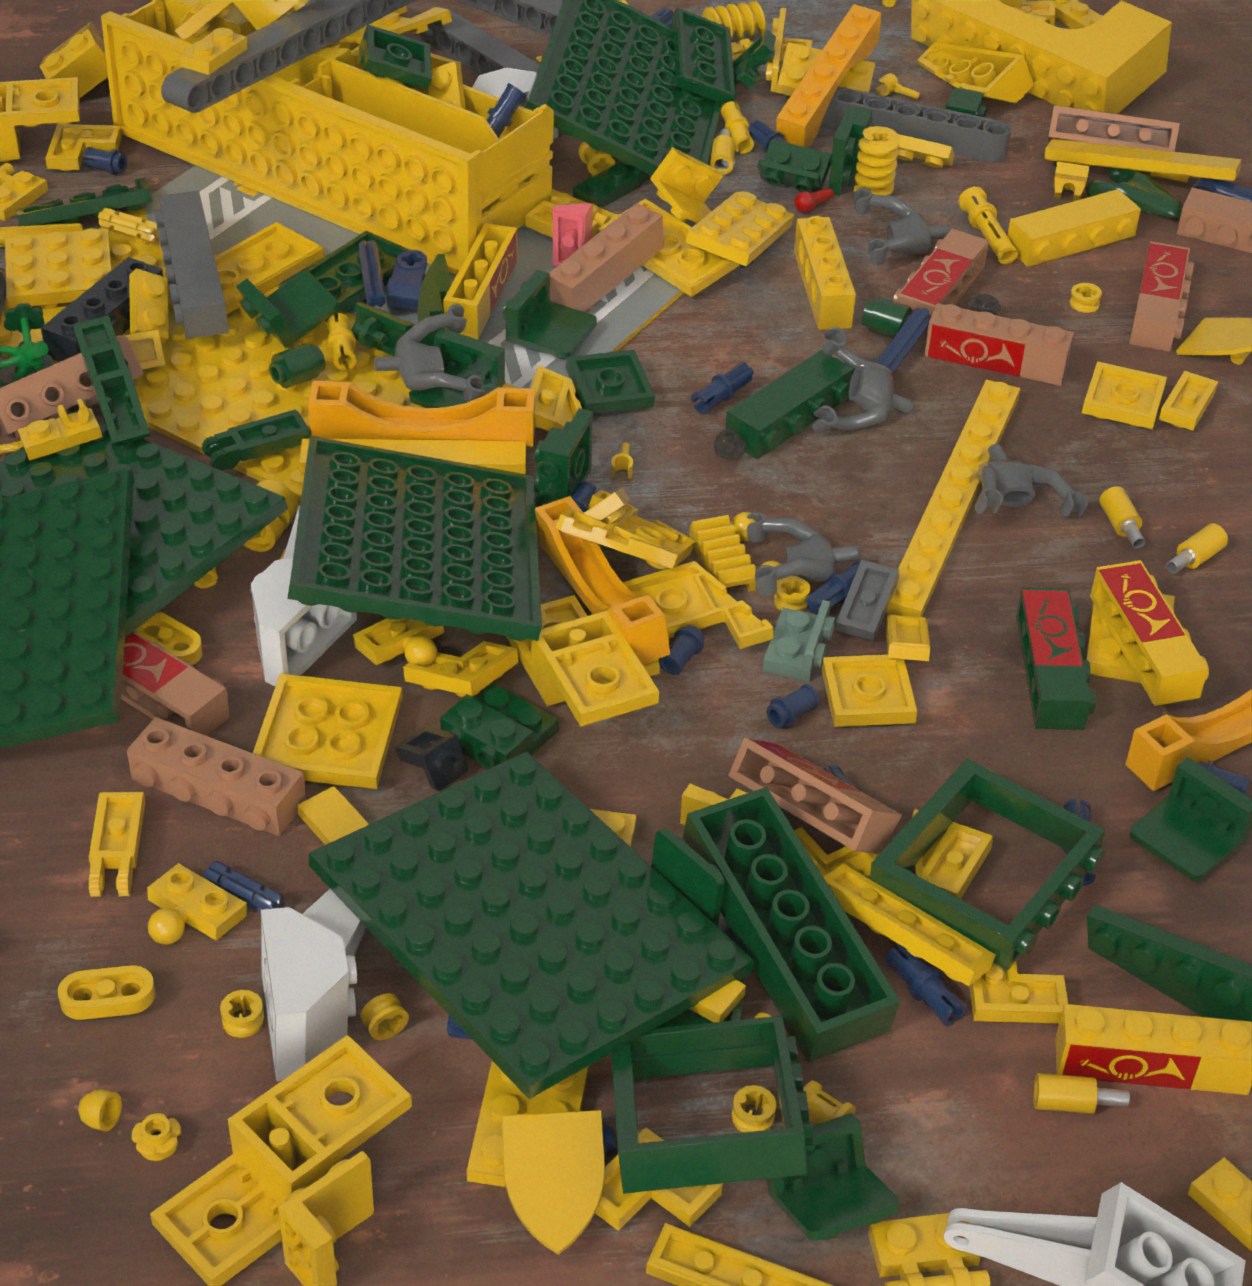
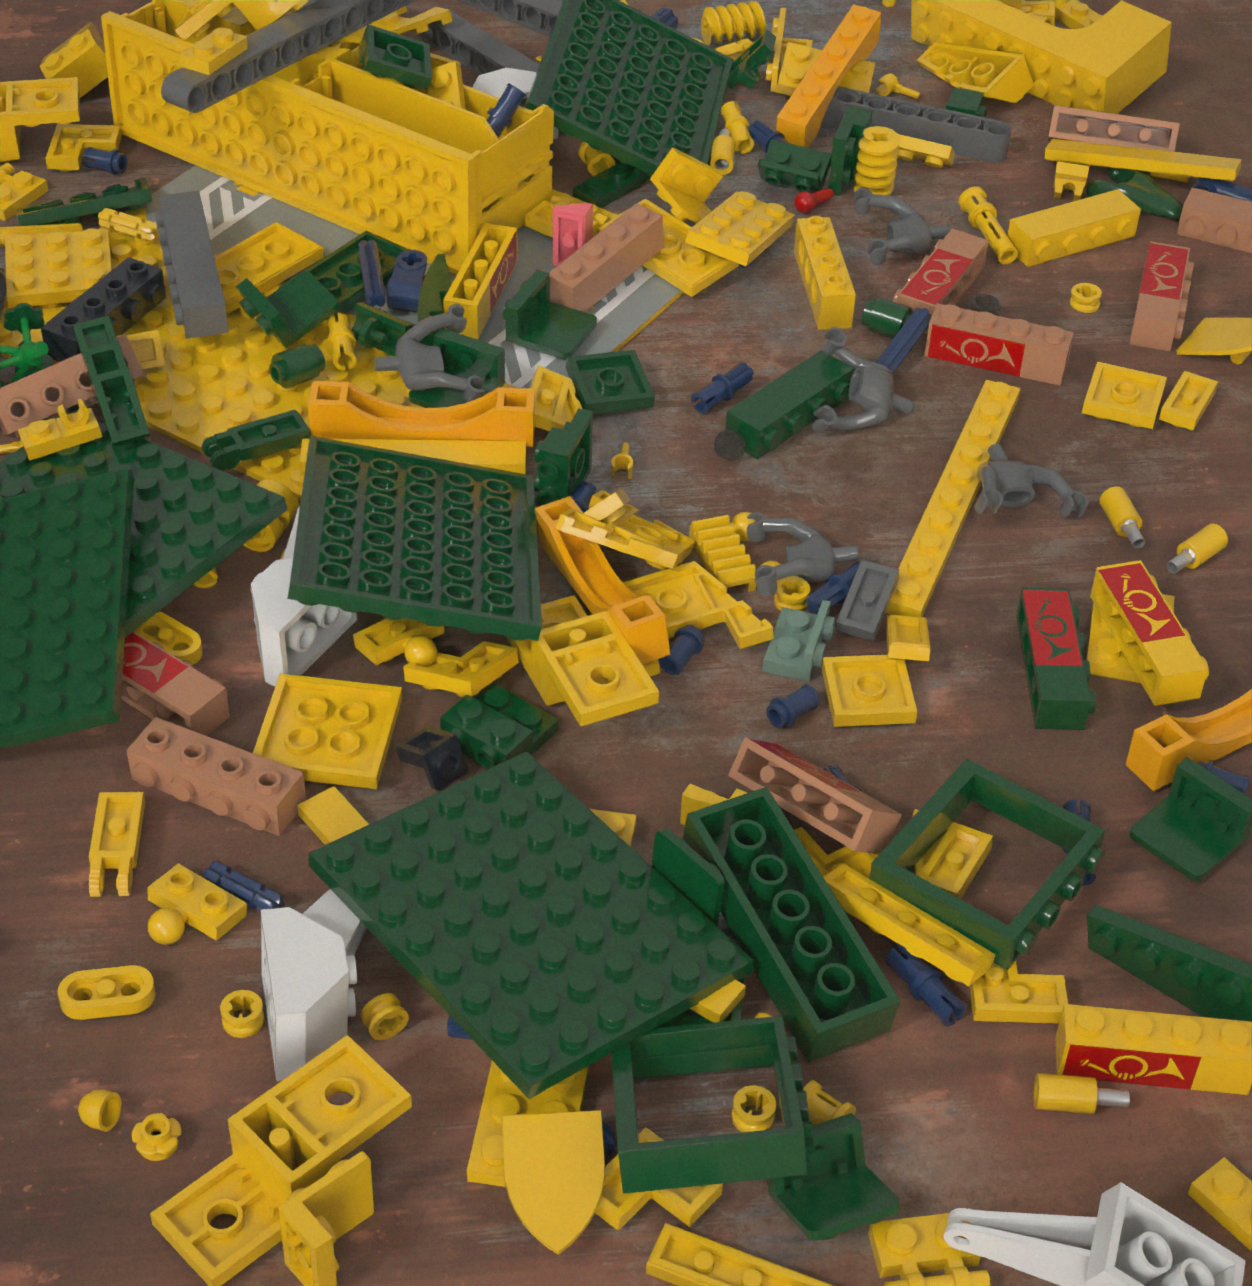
yellow plate [129,268,169,345] -> none
dark green tile [672,8,736,104] -> none

